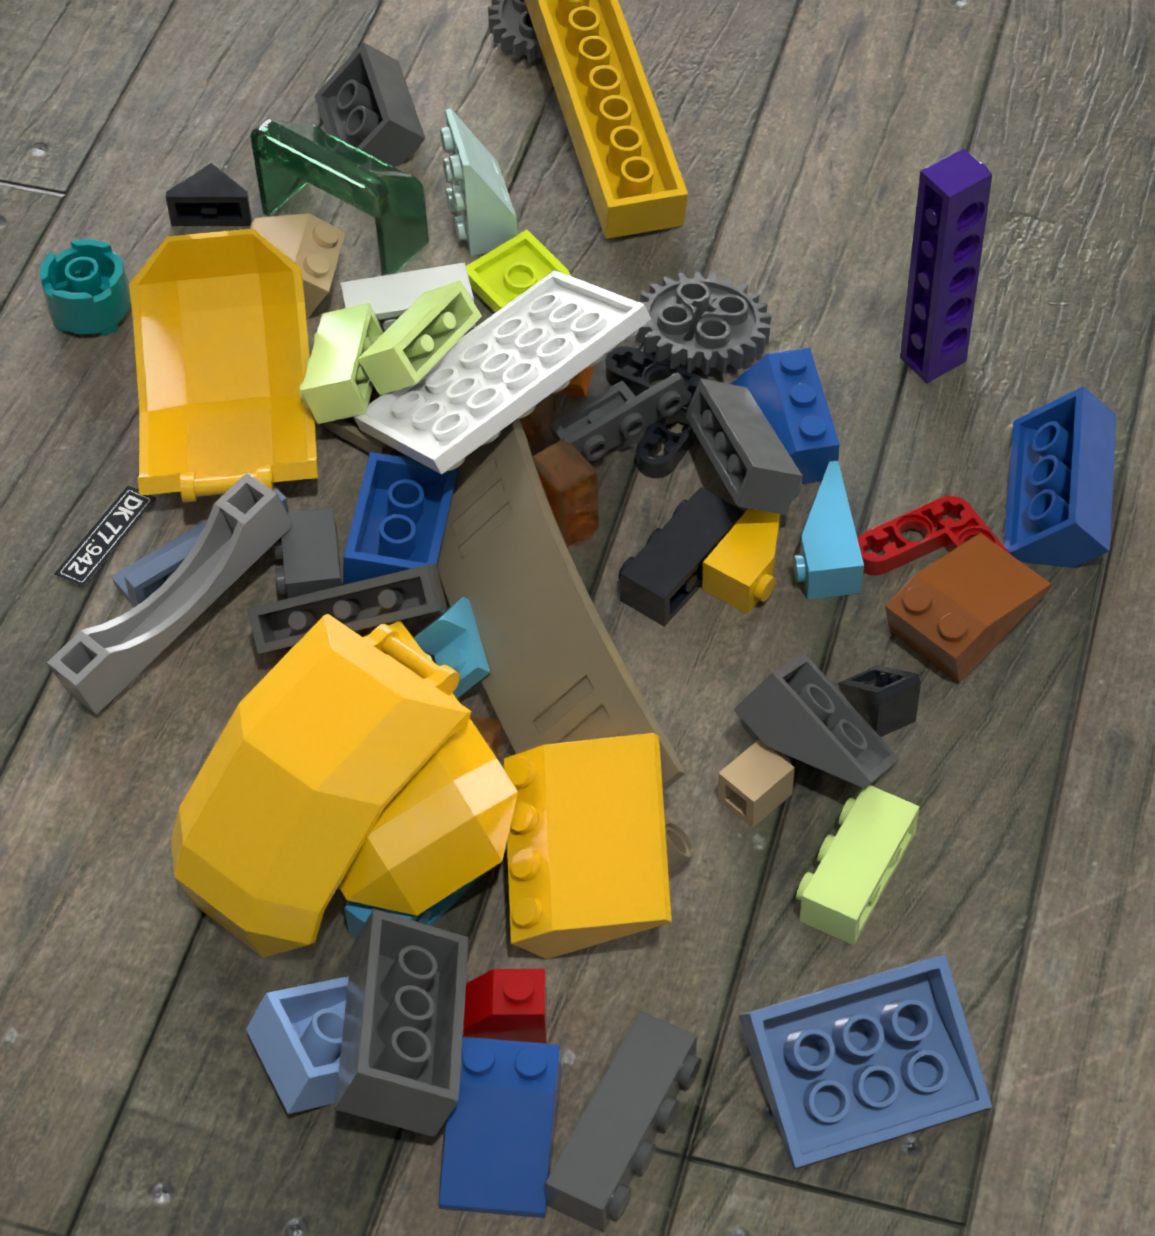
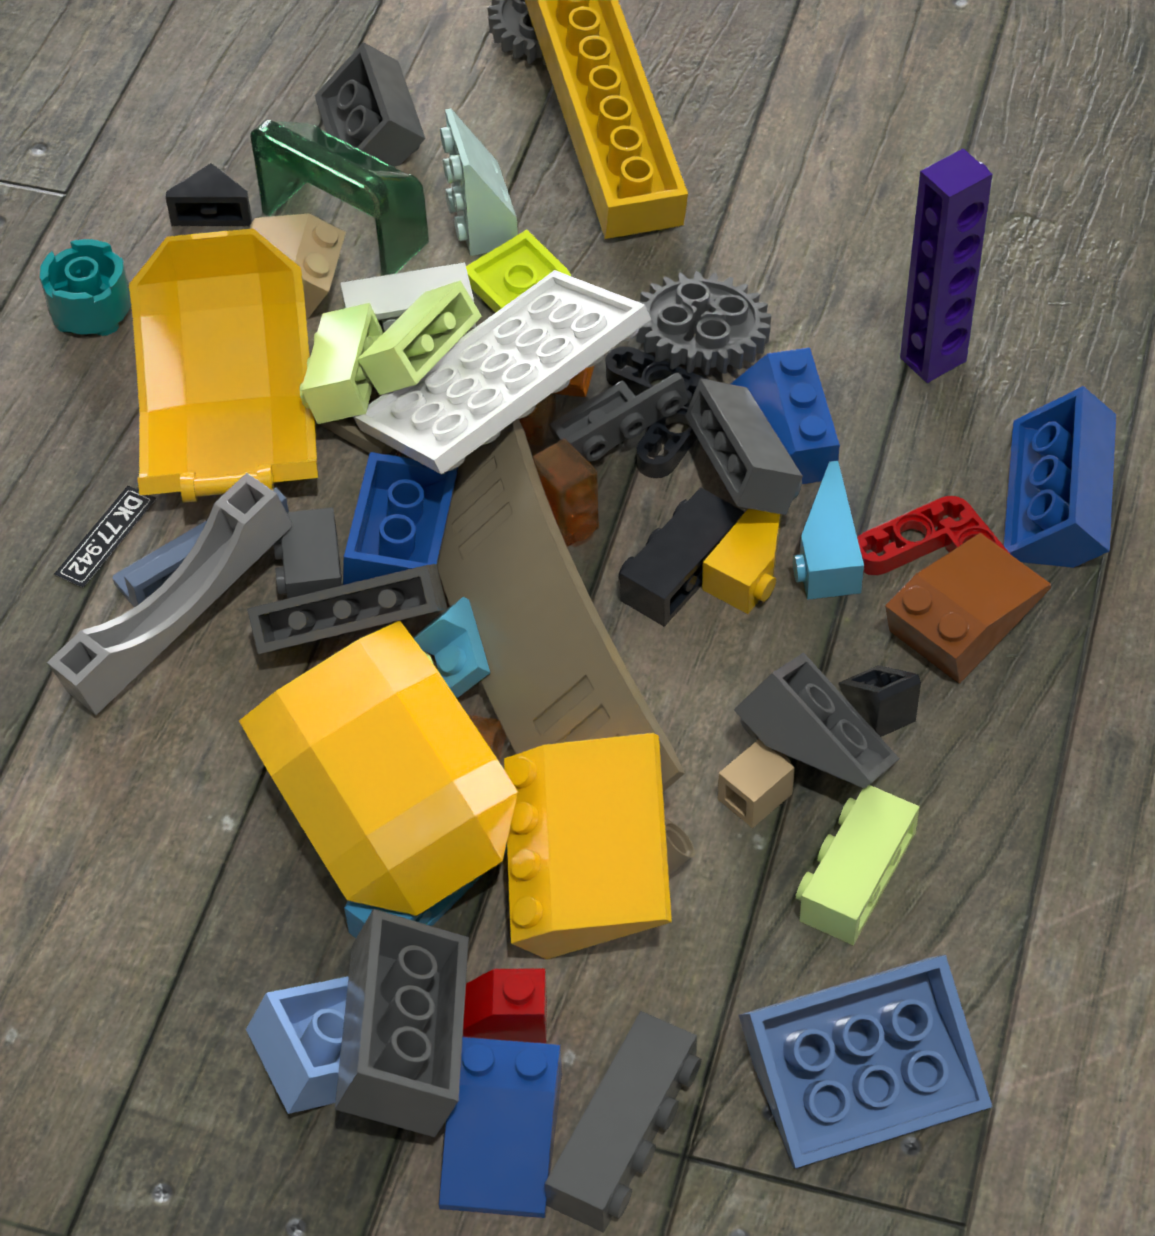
yellow windscreen [171,614,472,958] -> none

